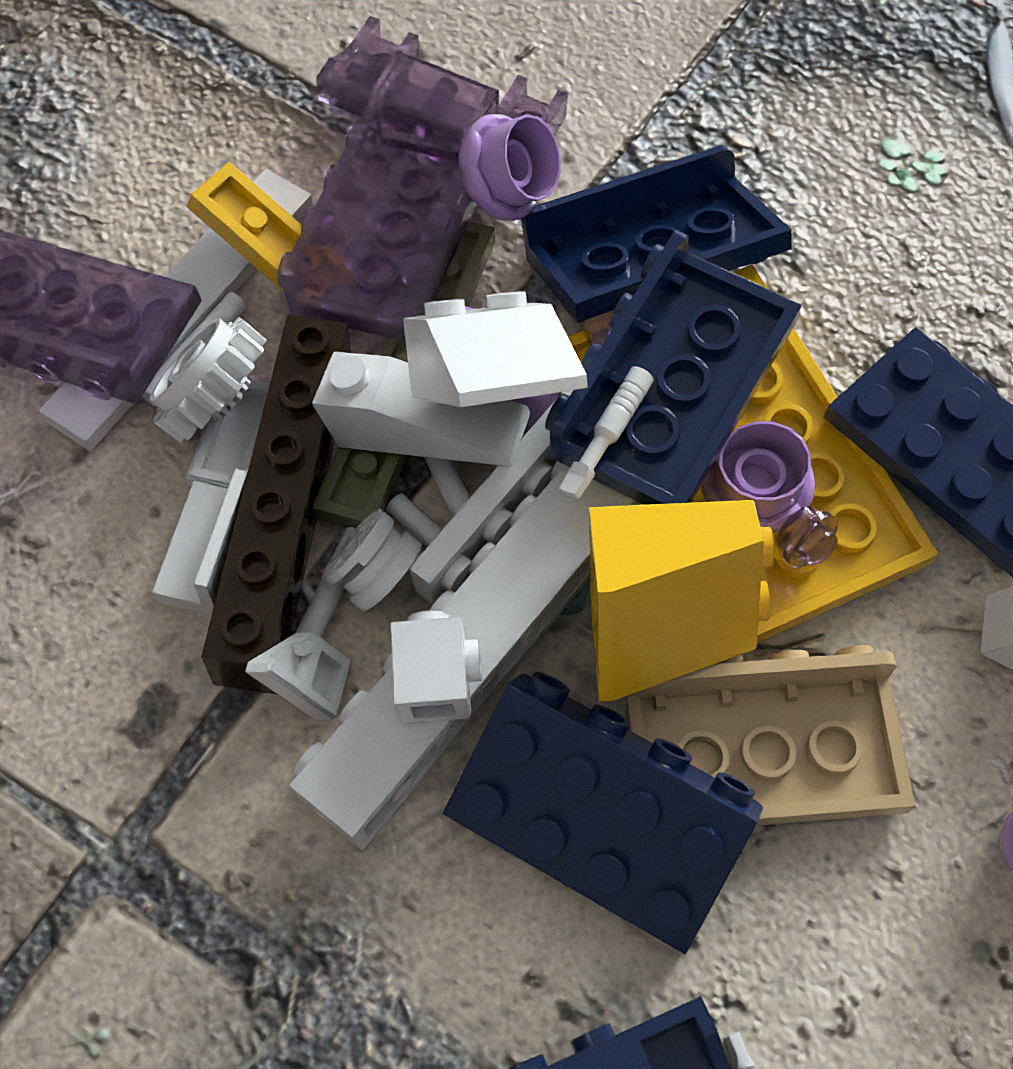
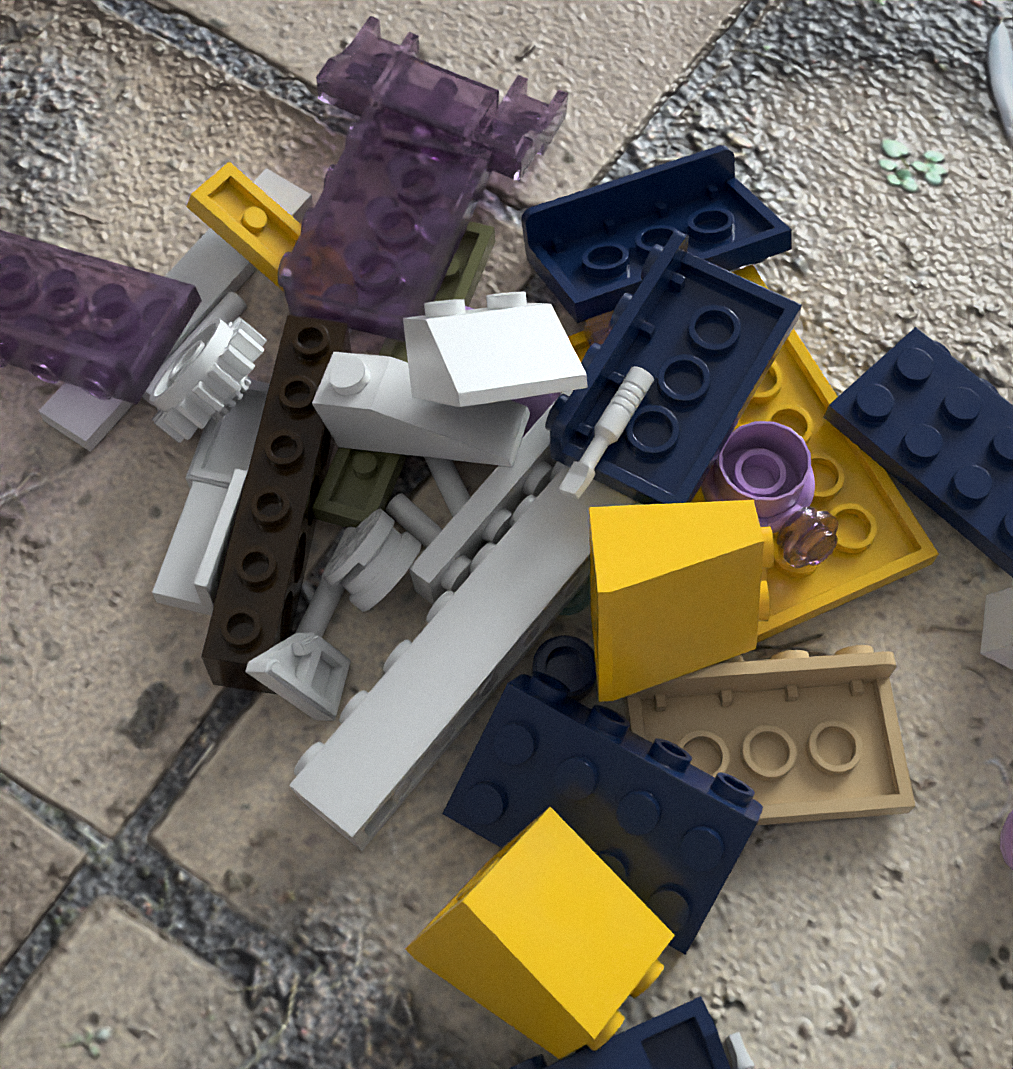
white brick [391,611,482,724] -> none
lavender piece [458,114,561,221] -> none
none -> yellow slope [405,807,675,1059]
none -> dark blue tile [532,635,596,702]

